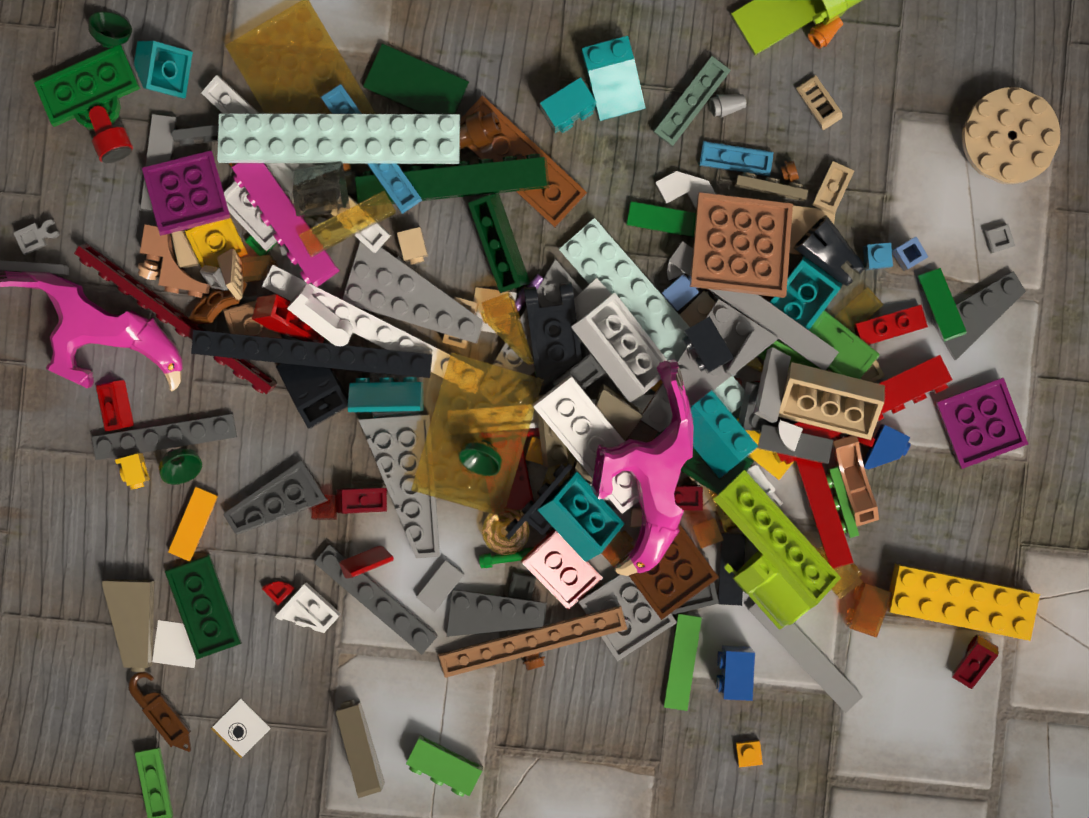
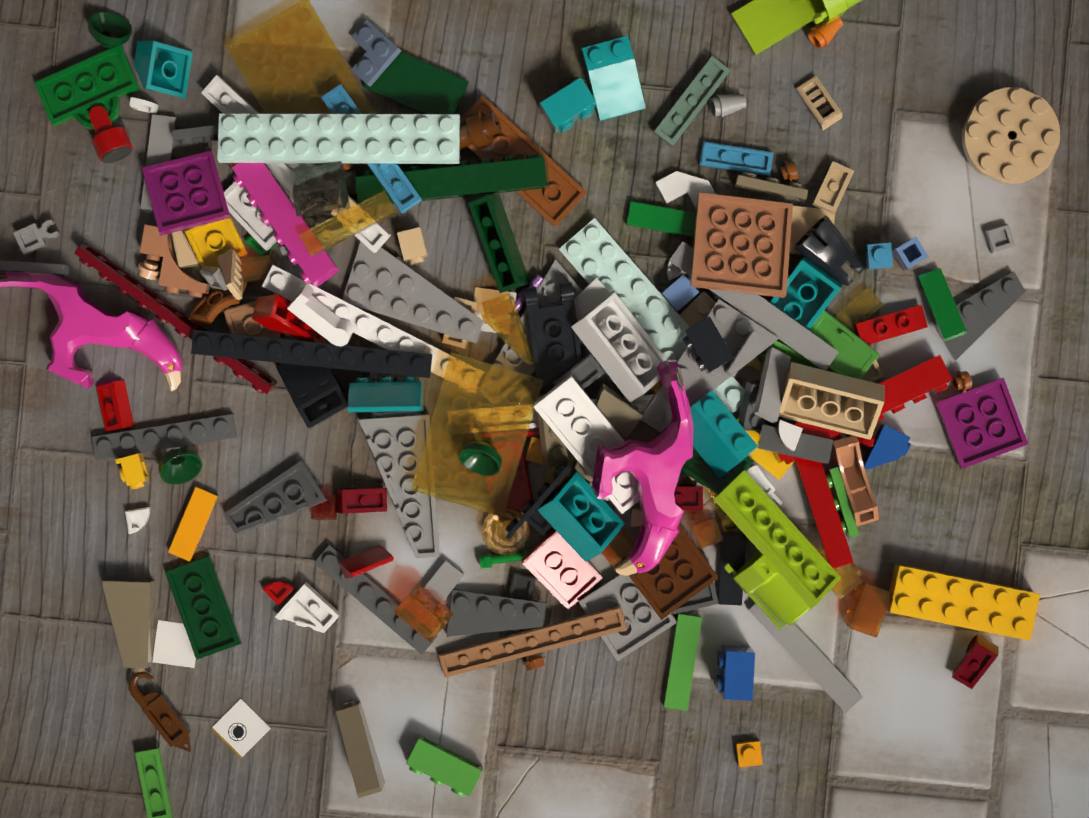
none -> white tile [125,507,150,534]
none -> white tile [129,97,159,114]
none -> sand blue plate [351,19,401,87]
none -> clear orange brick [394,583,453,642]
none -> dark orange plate [951,371,972,393]

